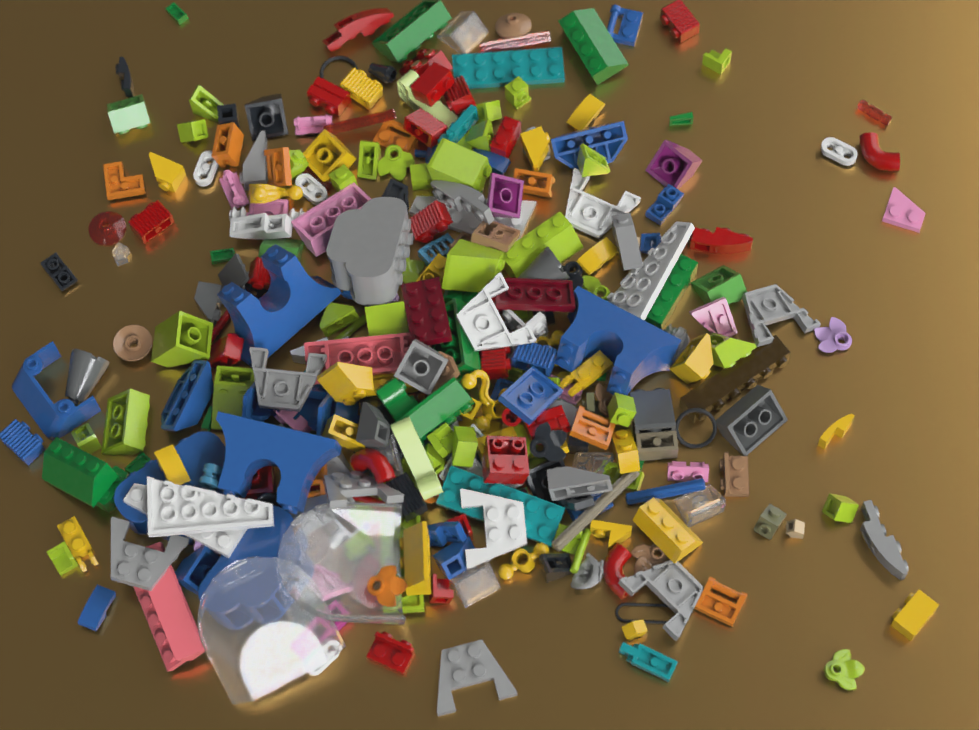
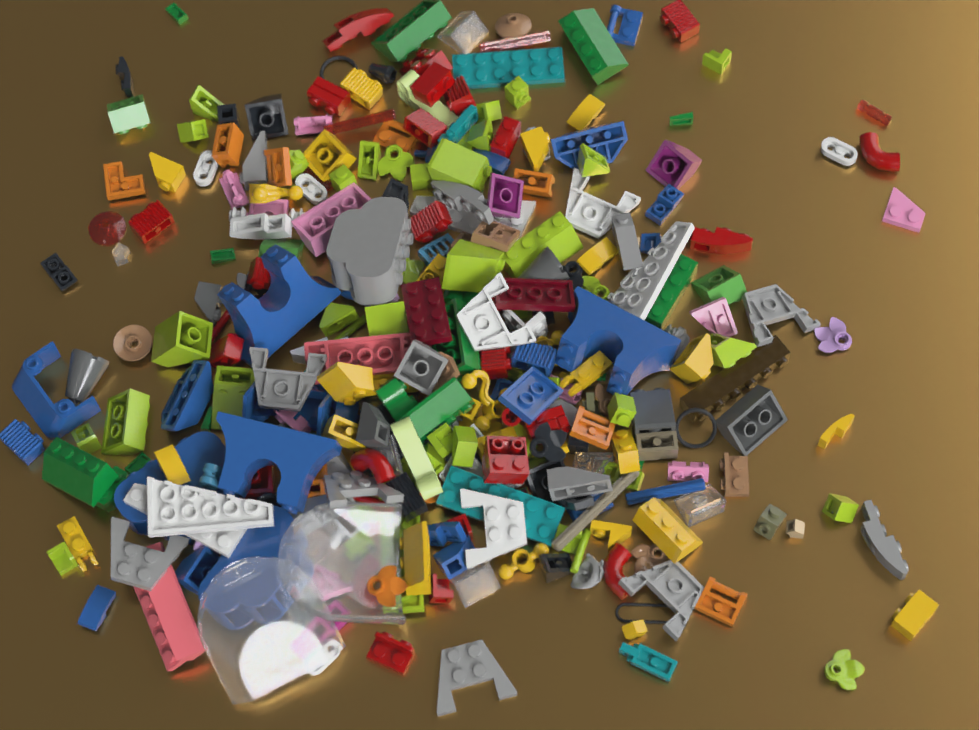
dark grey piece [218,253,250,288] -> none

